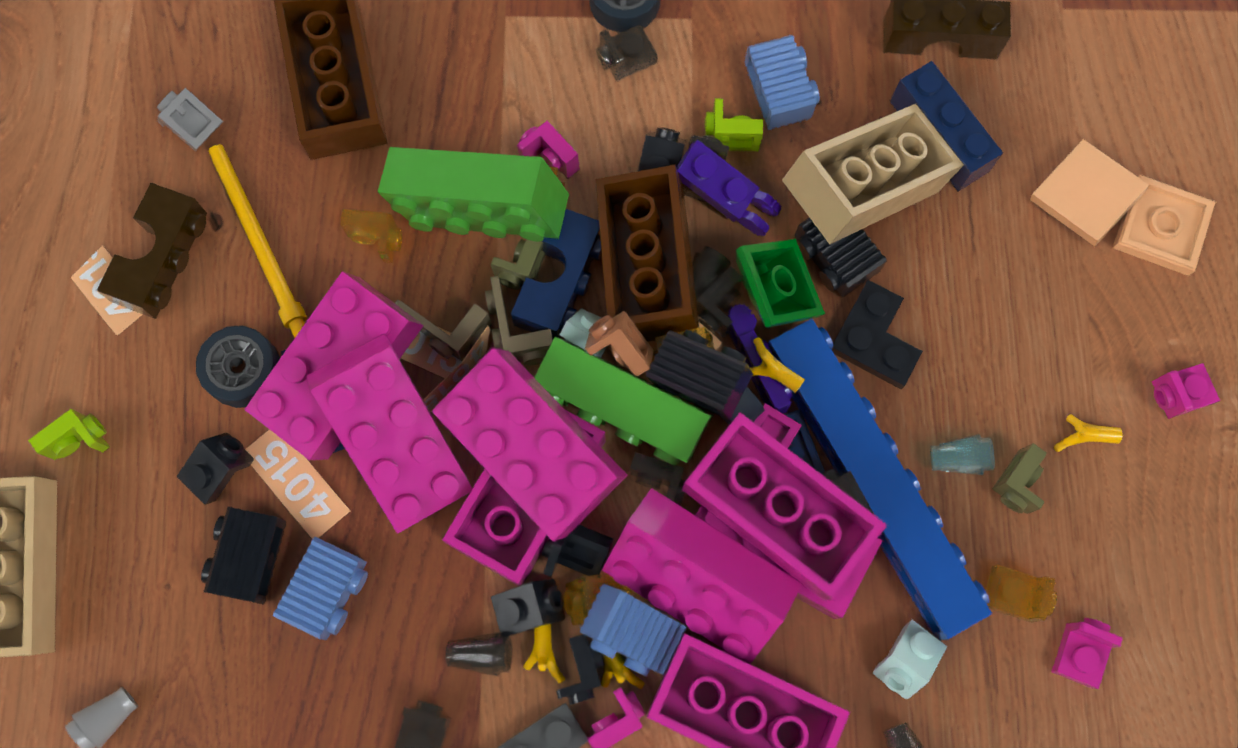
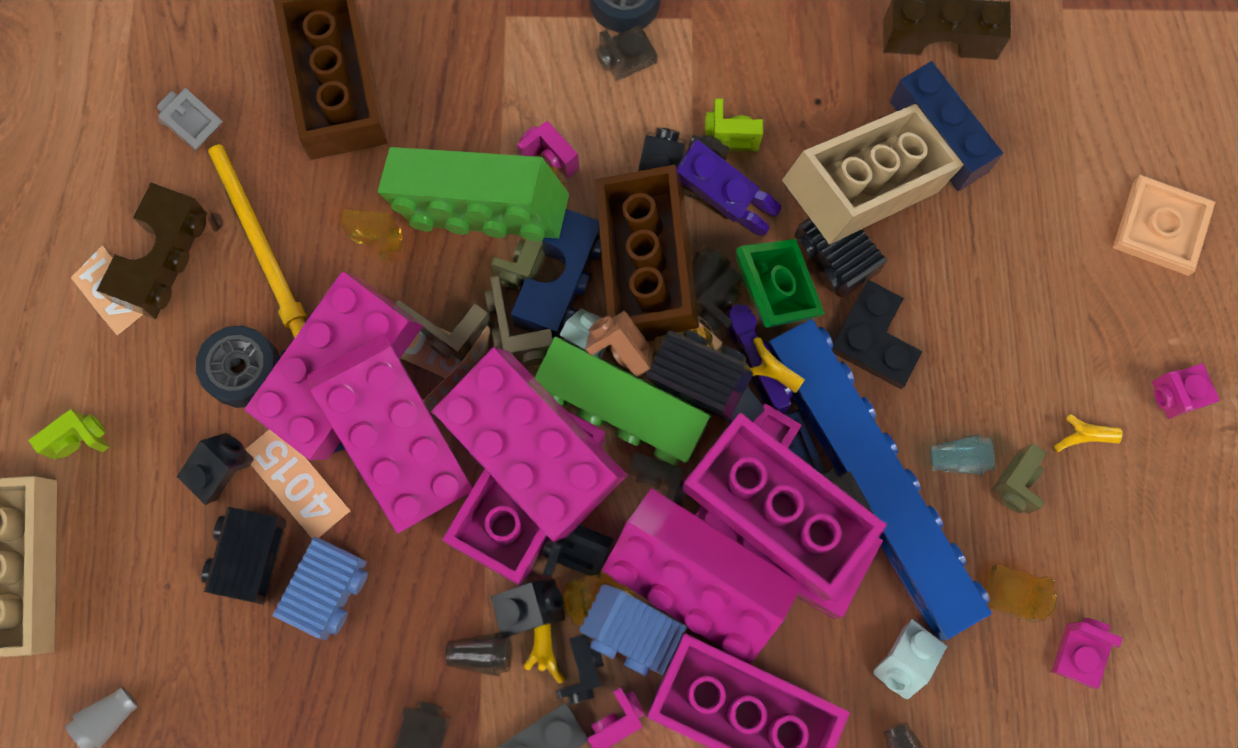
yellow bar [600,652,645,689] -> none
medium blue brick [744,35,820,130] -> none
light nougat tile [1030,139,1149,246] -> none

